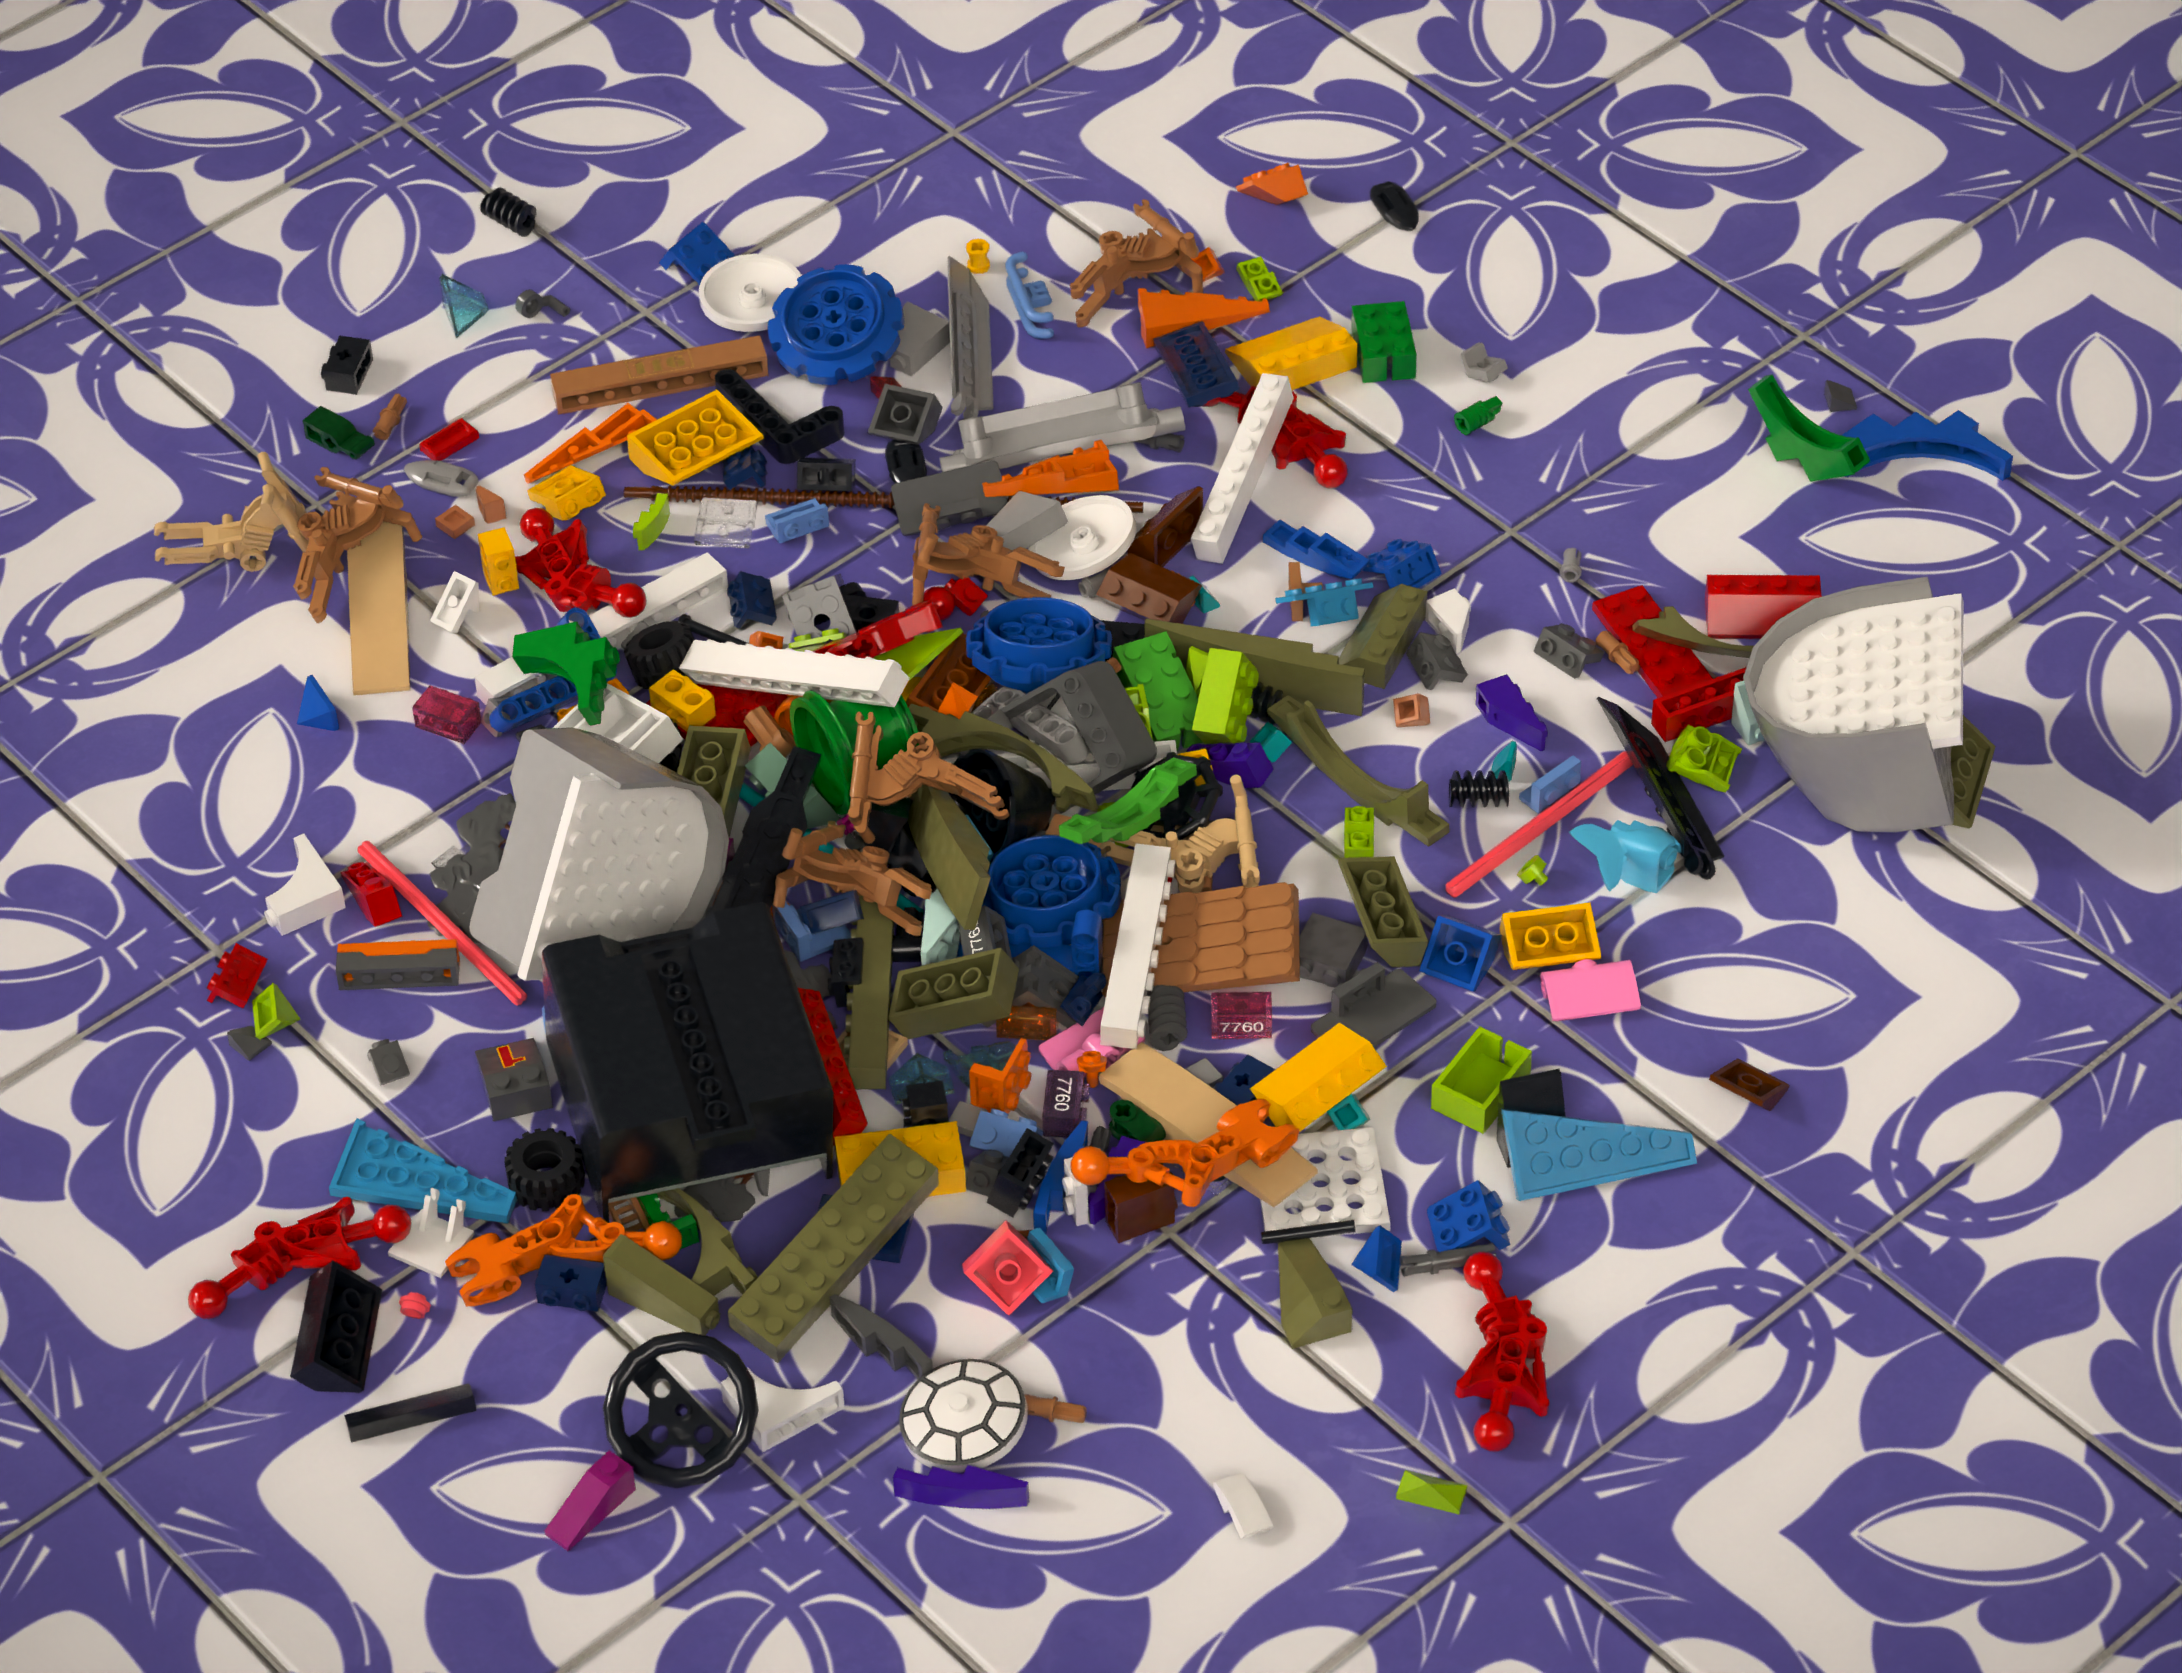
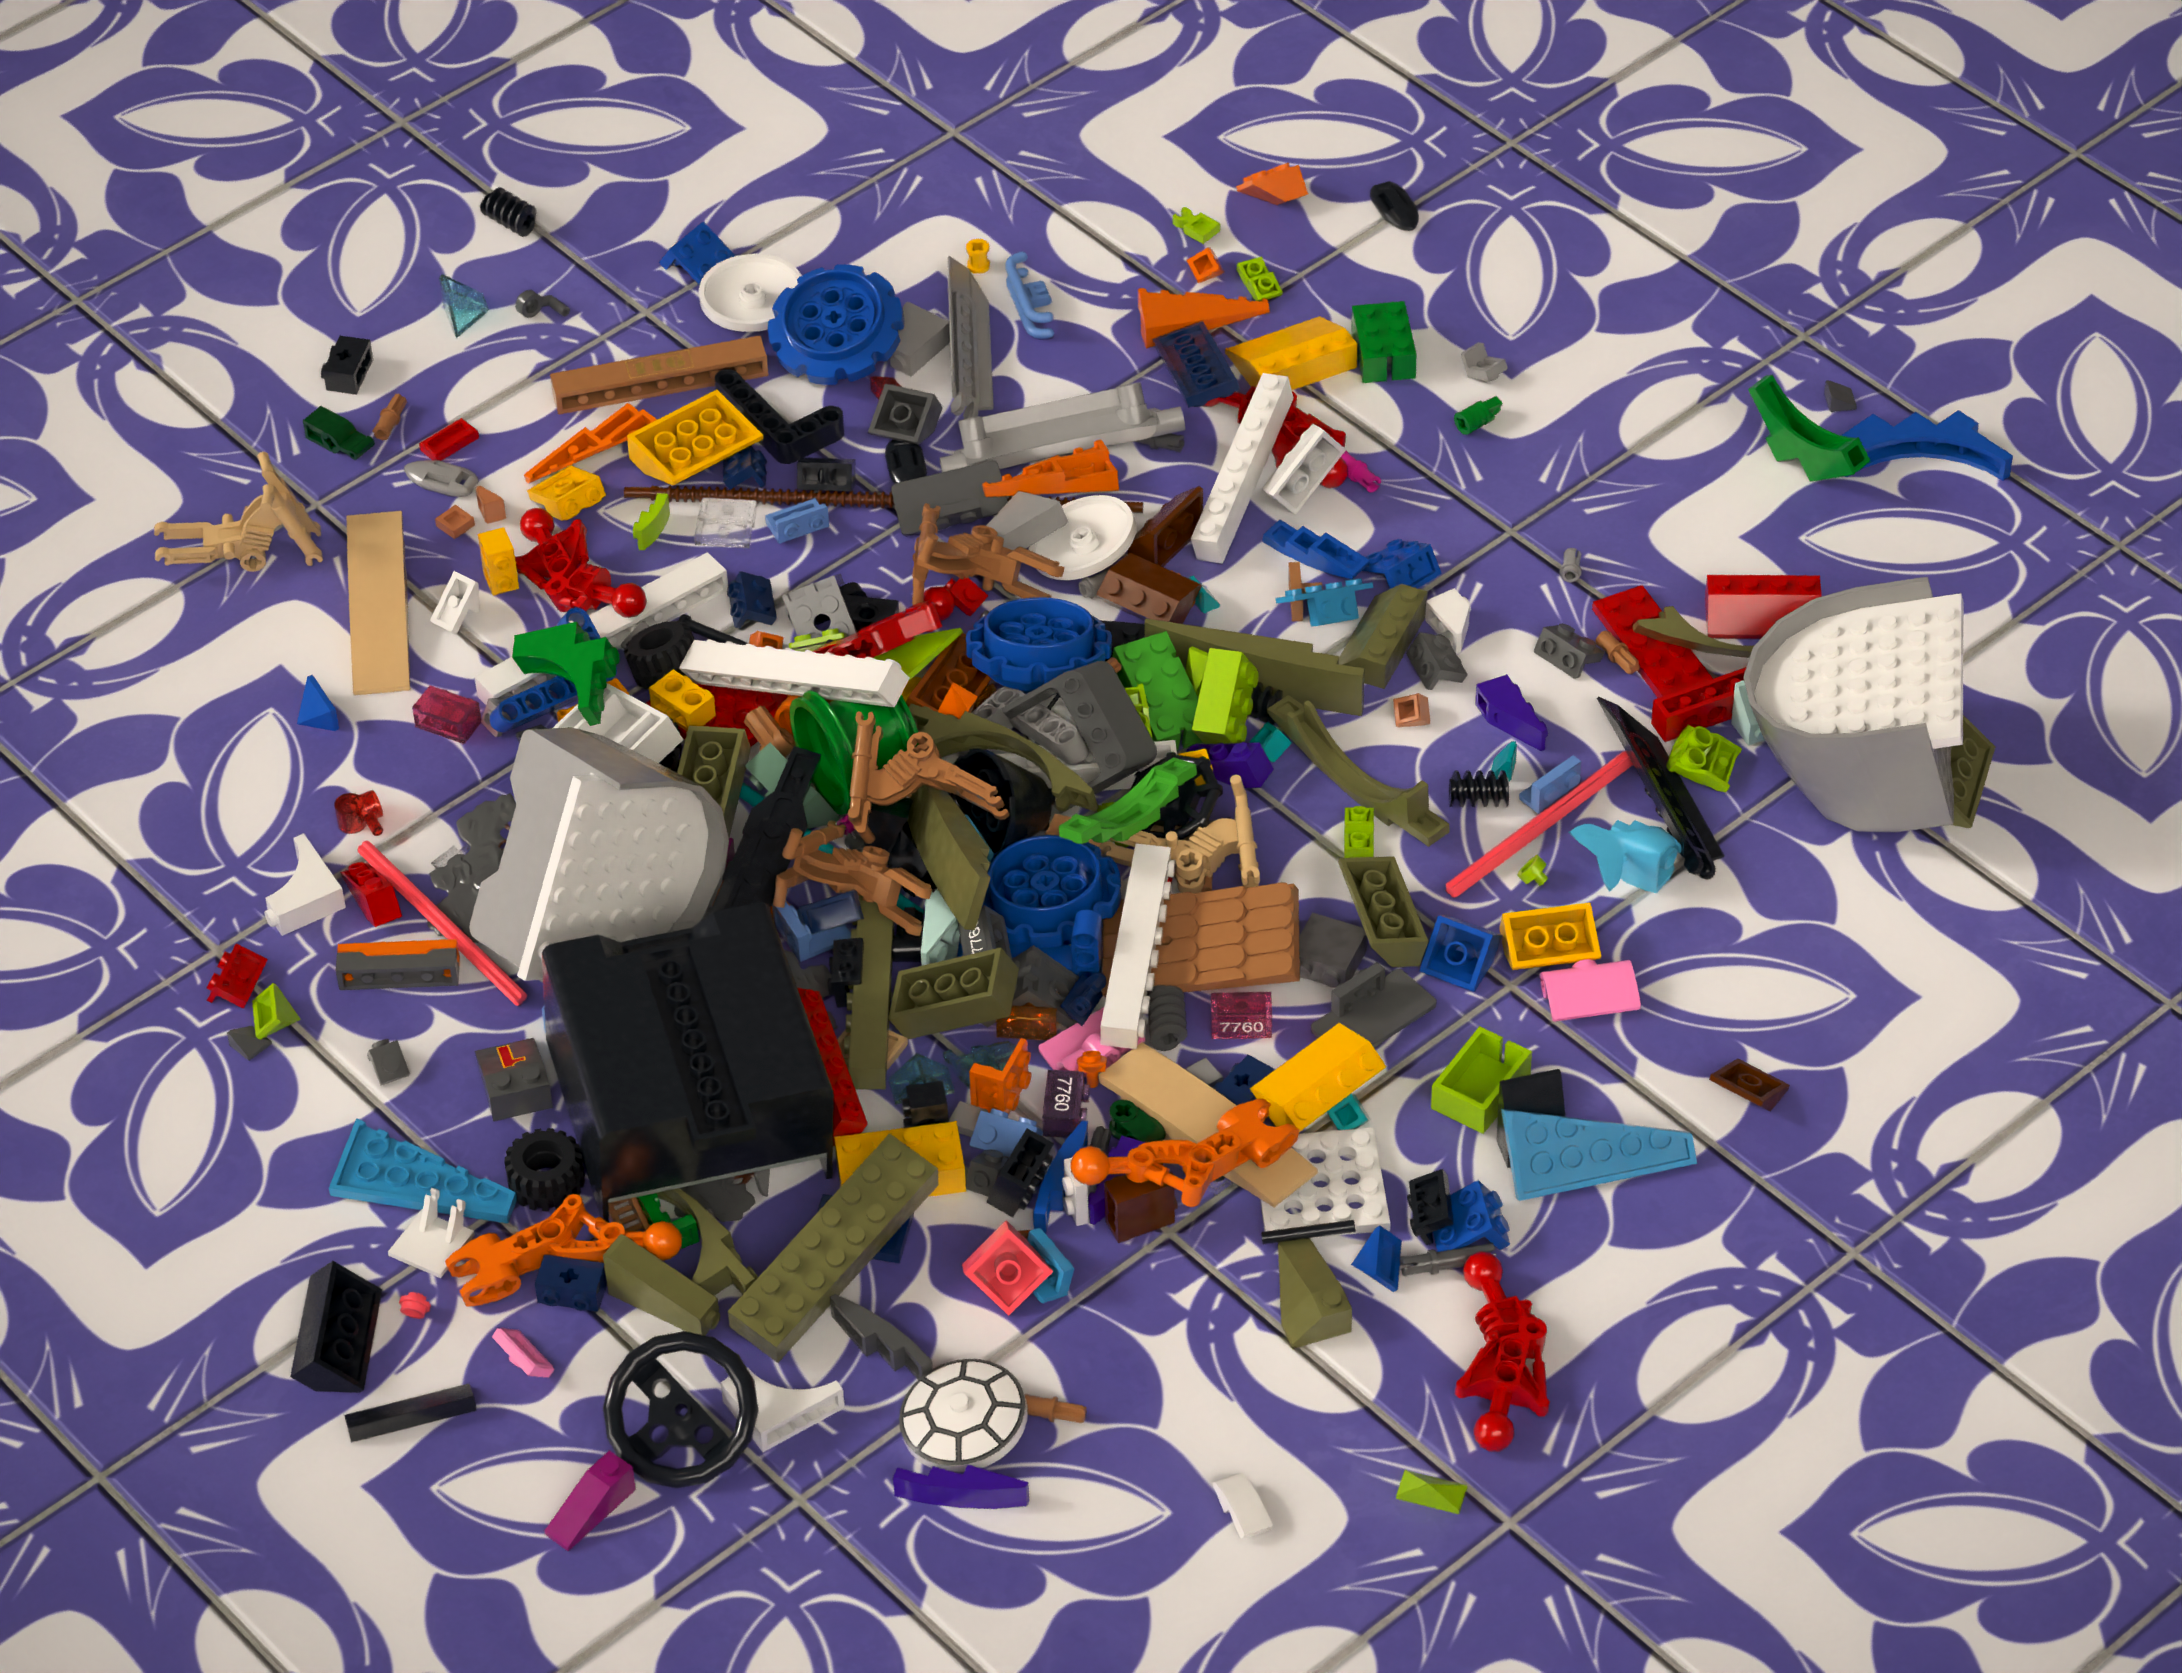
red piece [188,1197,412,1319] -> none
medium nougat piece [293,467,422,623] -> none
medium nougat piece [1070,199,1203,327] -> none
none -> clear red piece [334,790,383,836]
none -> bright pink plate [492,1328,554,1378]
none -> lime plate [1173,207,1220,244]
none -> white slope [1262,424,1346,515]
none -> dark pink pin [1341,451,1381,492]
none -> black bracket [1407,1169,1454,1245]

